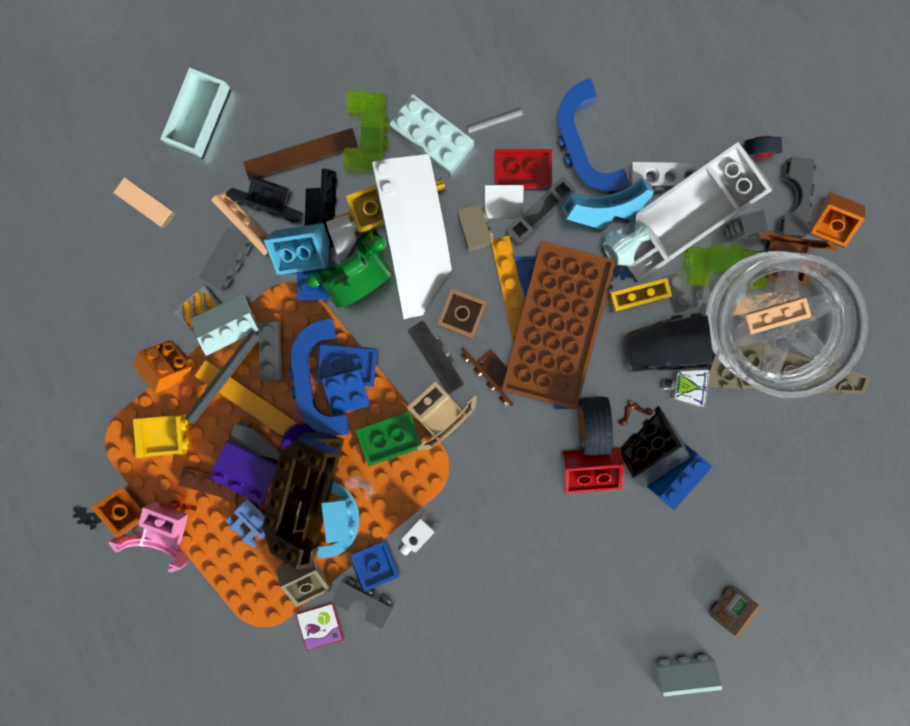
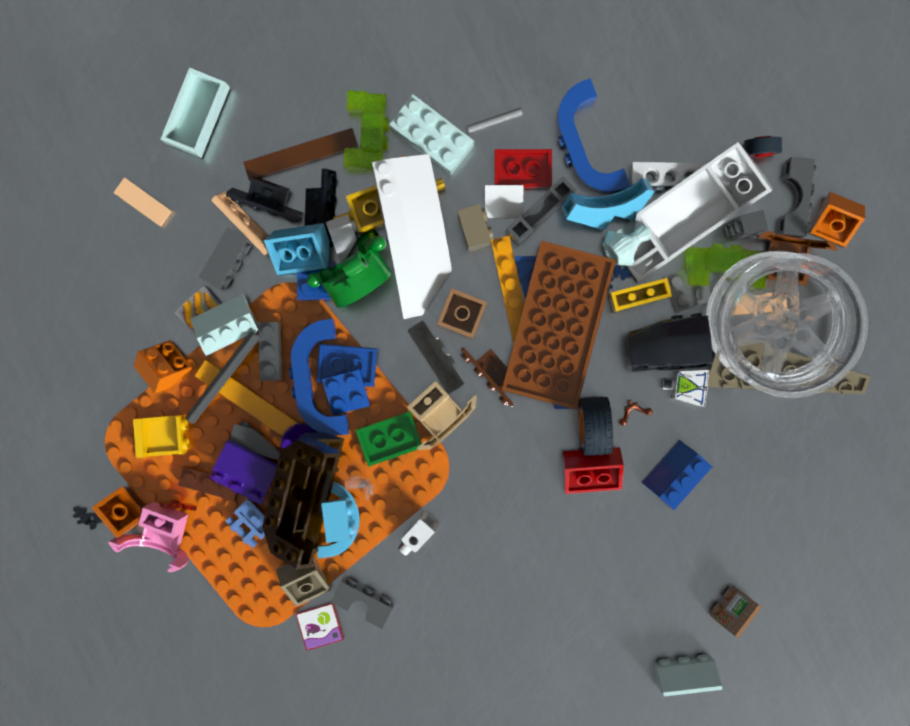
blue plate [349,541,399,592] -> none
black wedge [620,406,692,488] -> none
light nougat tile [743,296,811,335] -> none

